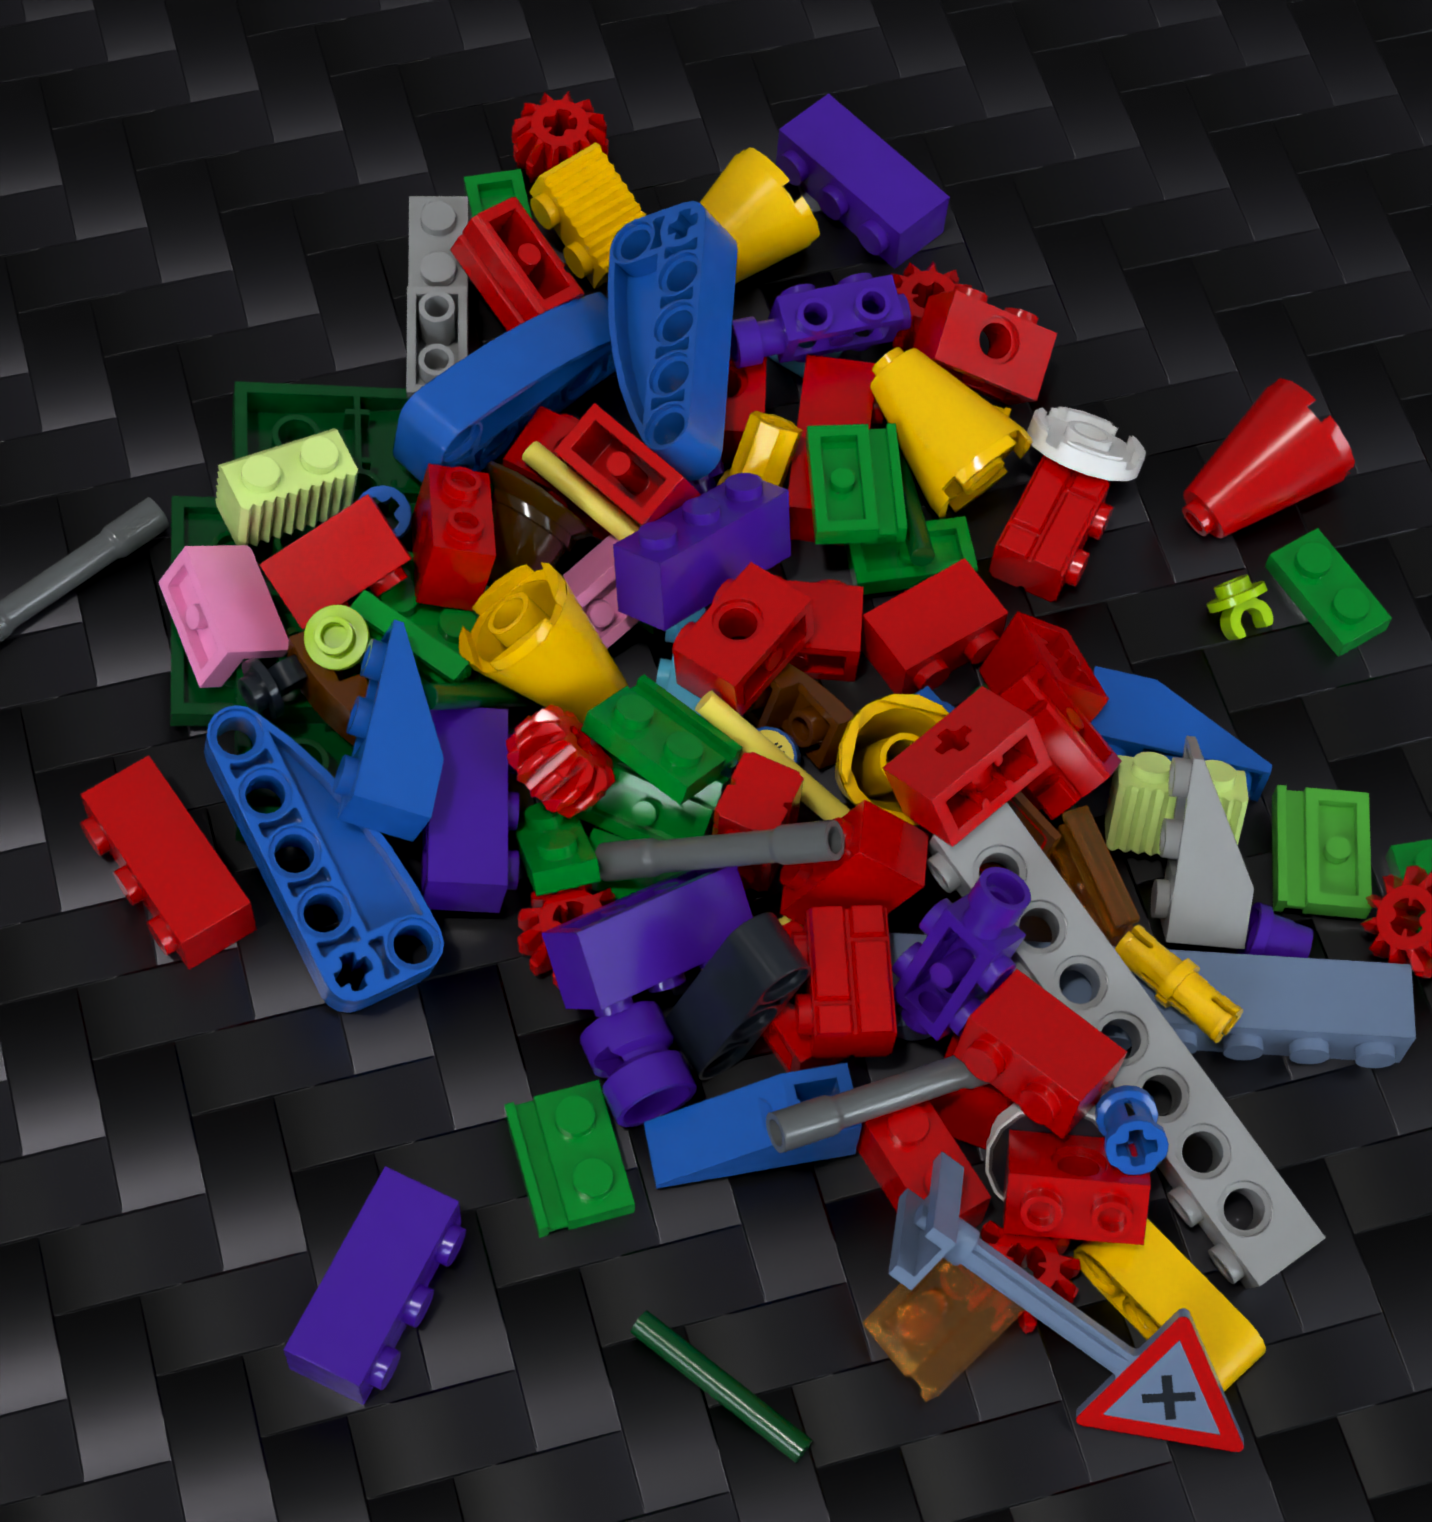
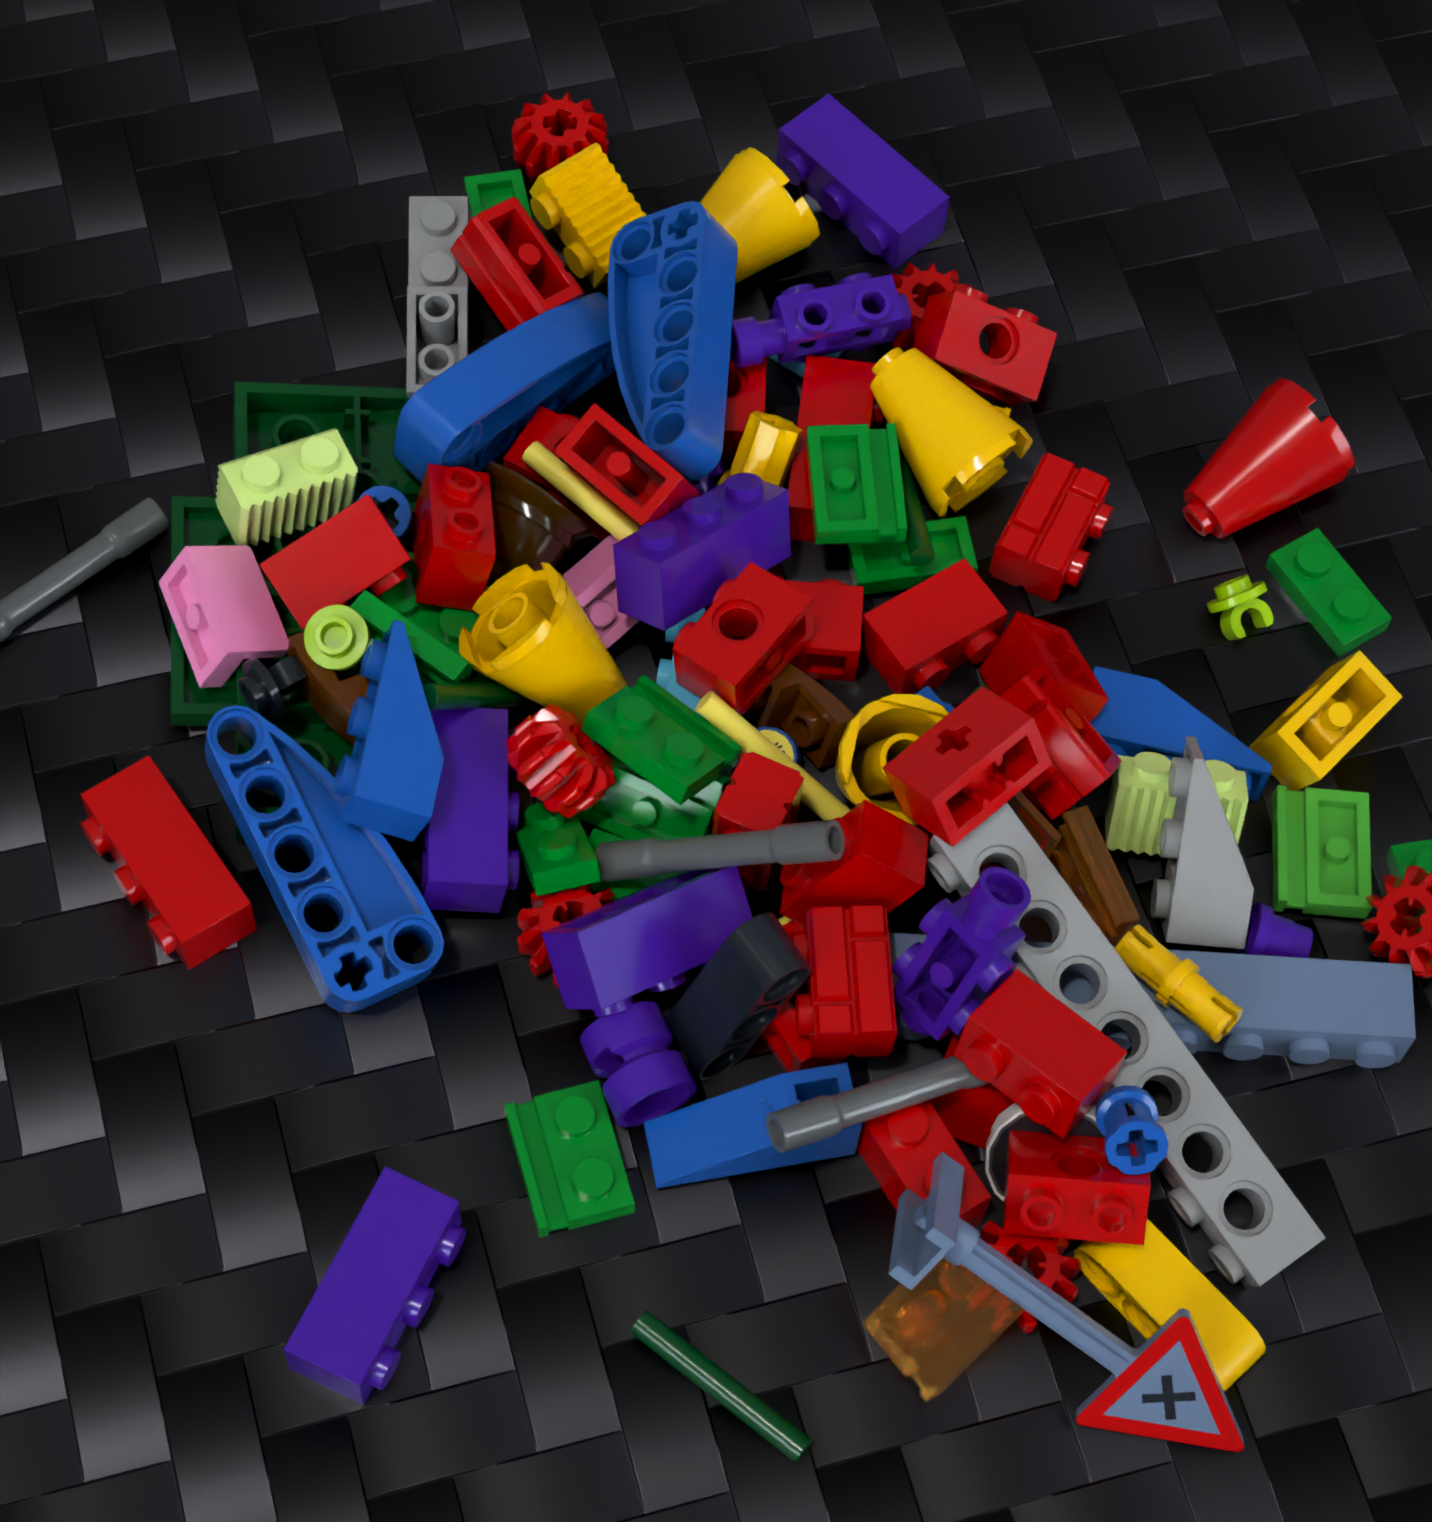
white tile [1027,406,1146,481] -> none
none -> yellow brick [1249,650,1403,791]

